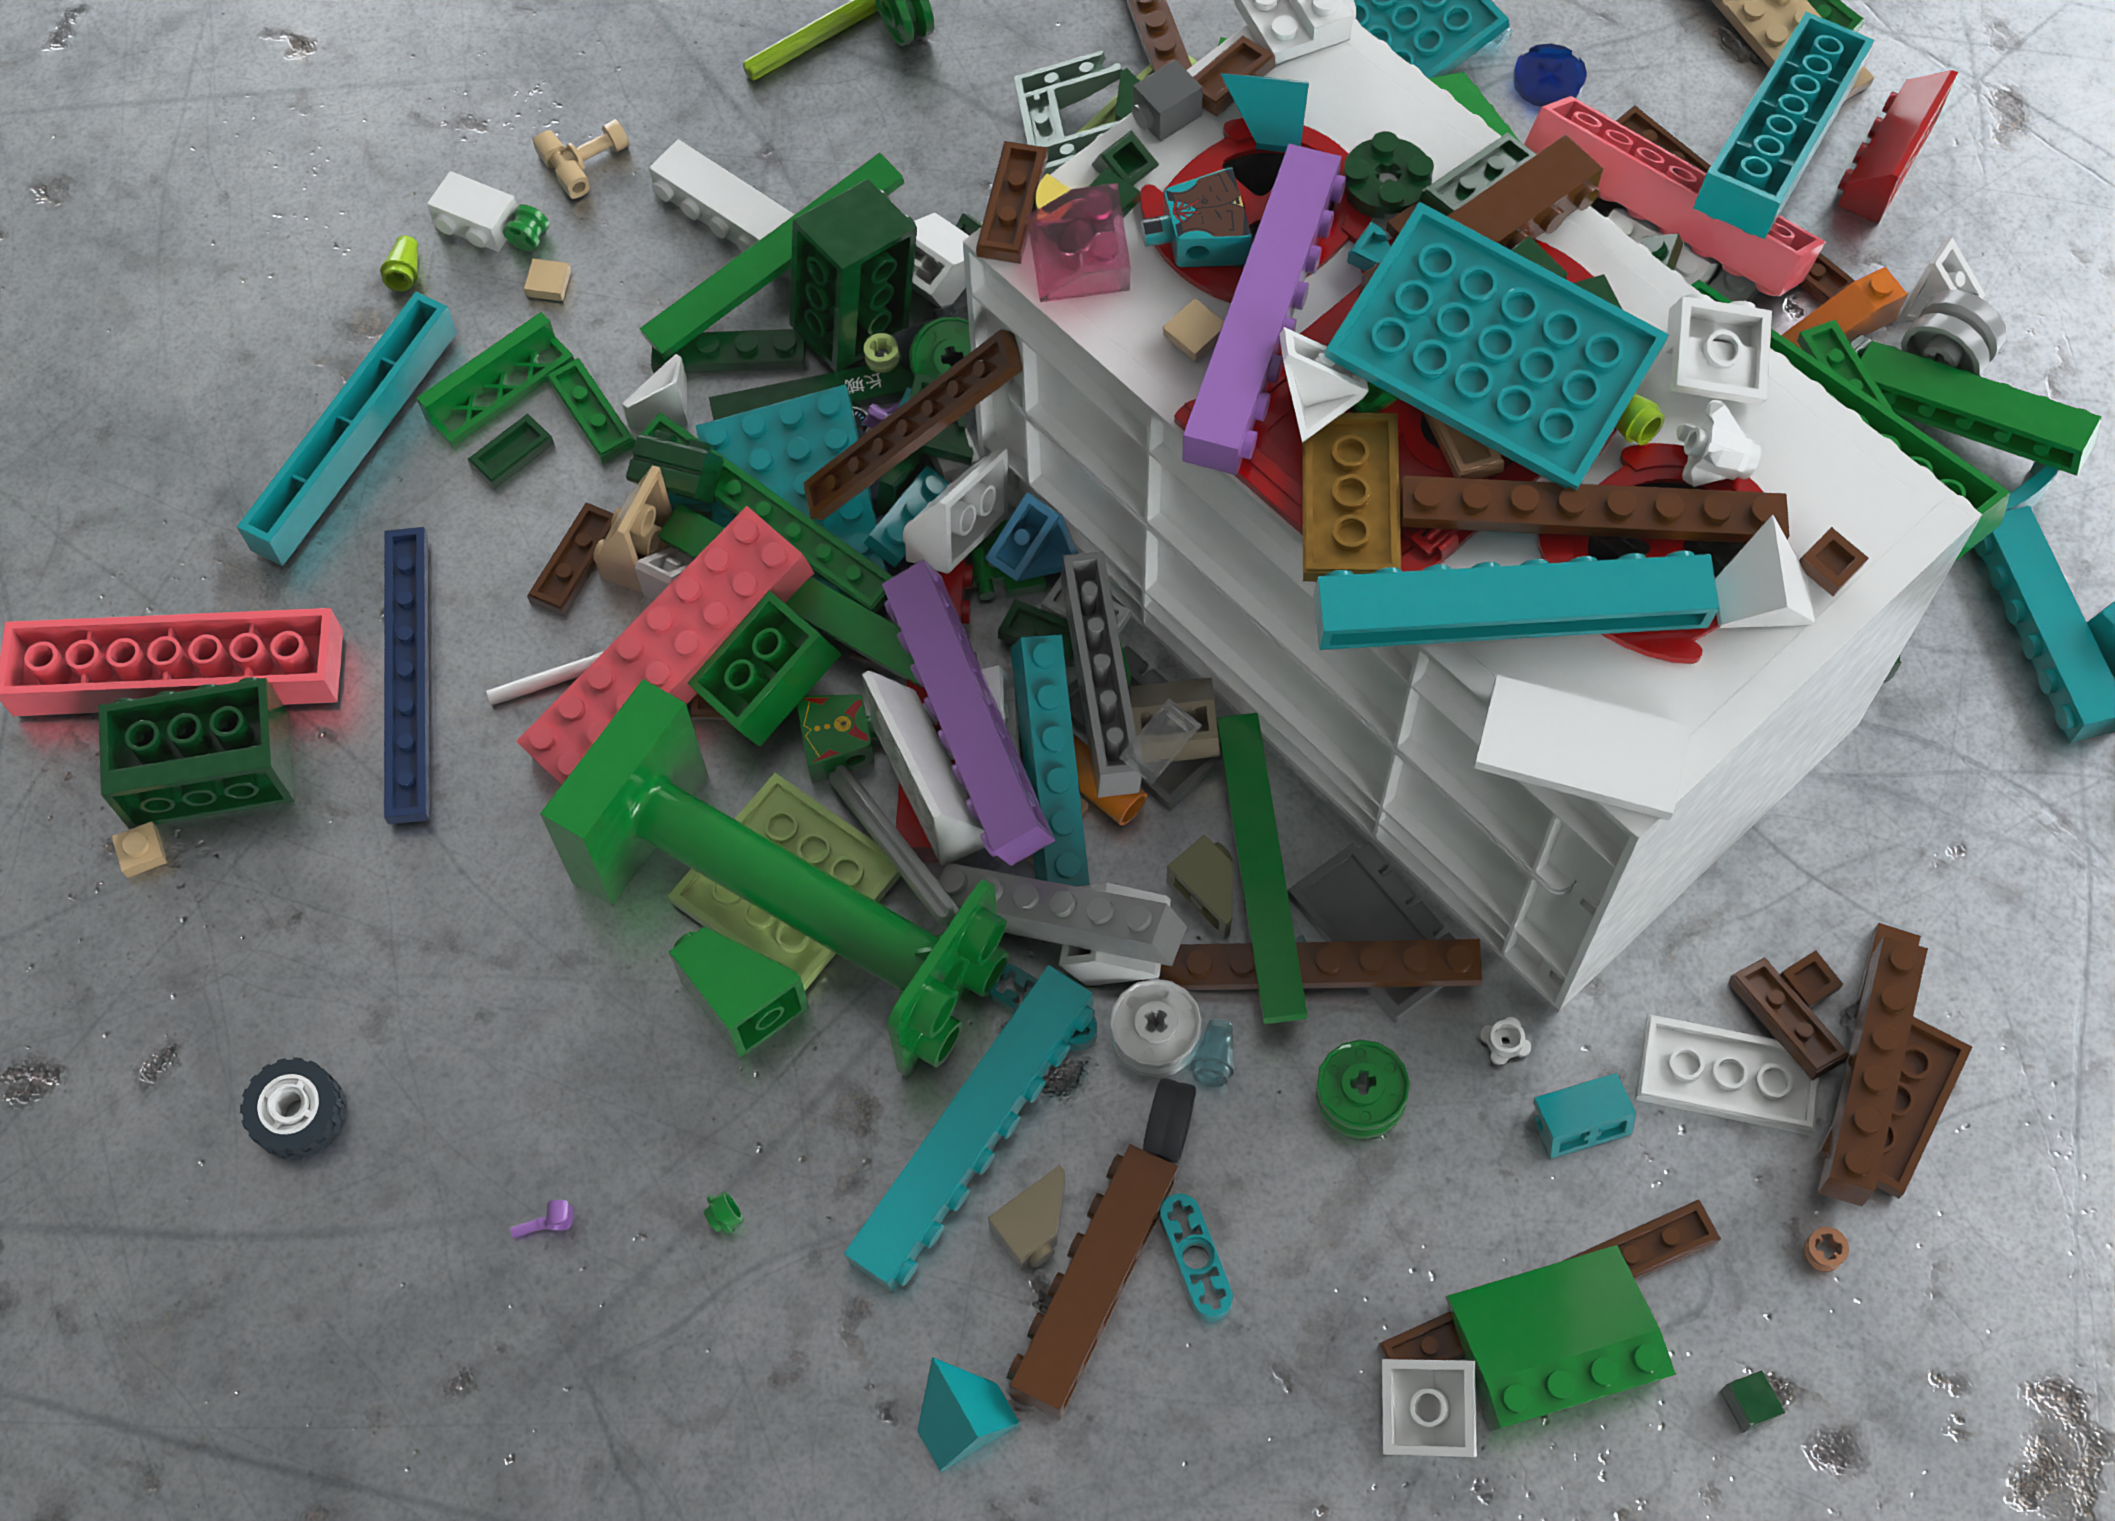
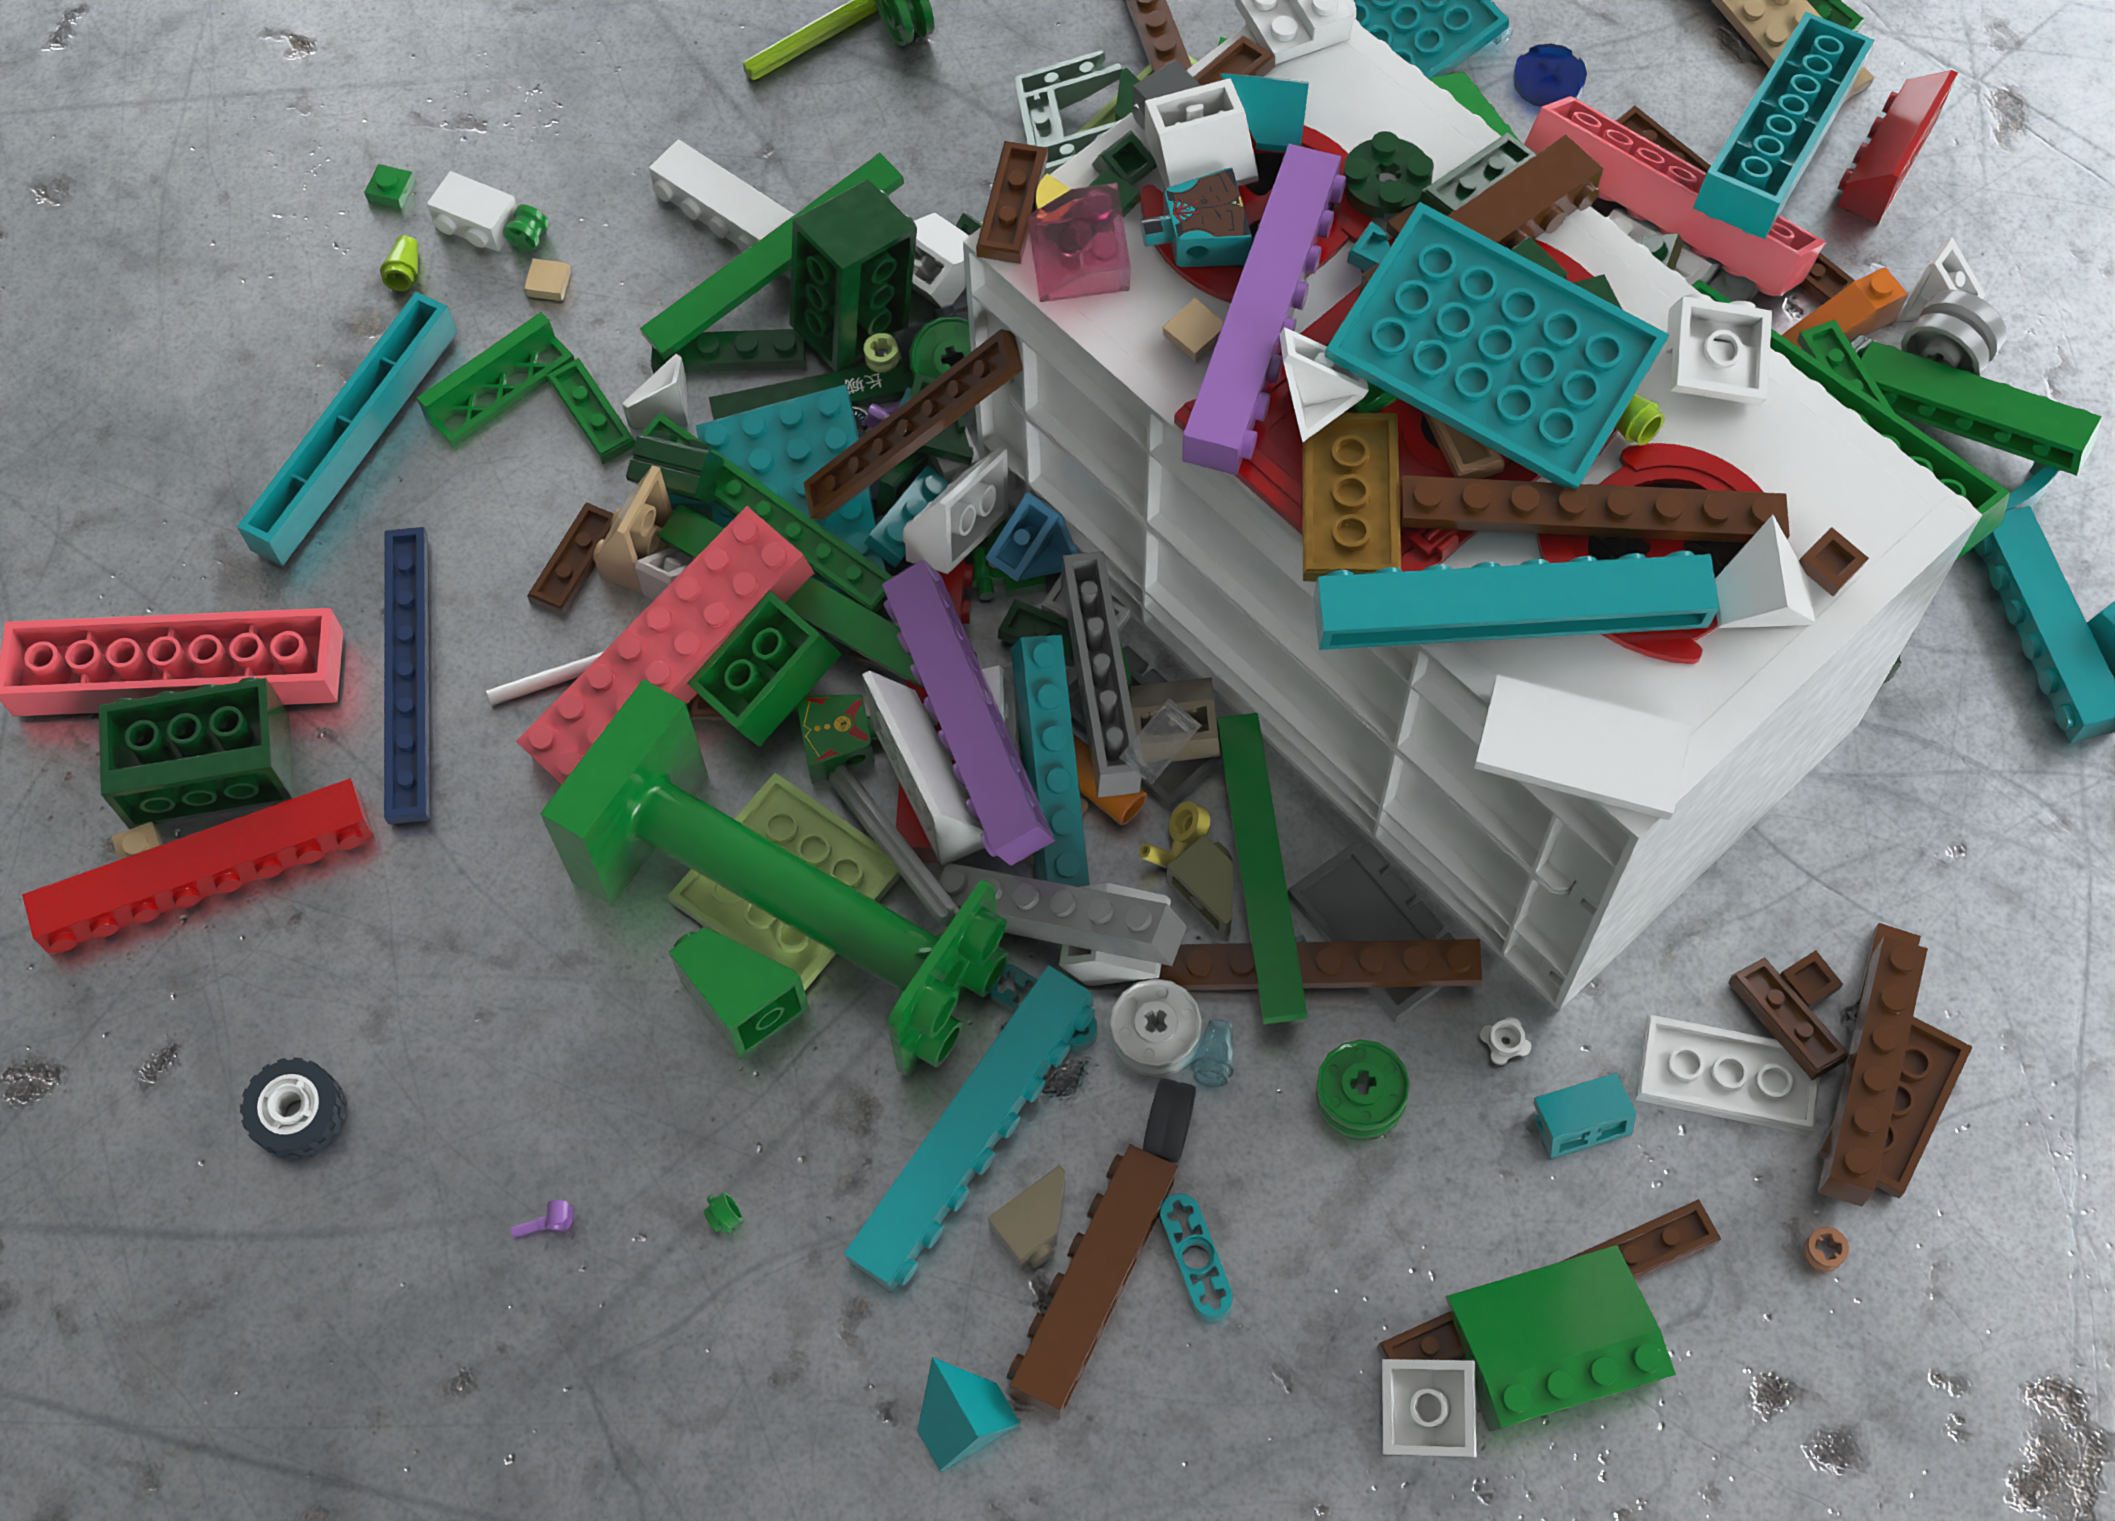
dark green tile [467,413,554,490] -> none
tan bar [532,119,630,199] -> none
white rock [1676,400,1761,487] -> none
dark green slope [1721,1370,1786,1432] -> none
none -> red brick [22,778,374,954]
none -> green plate [364,164,416,210]
none -> light yellow plate [1139,801,1210,869]
none -> white slope [1145,78,1258,189]

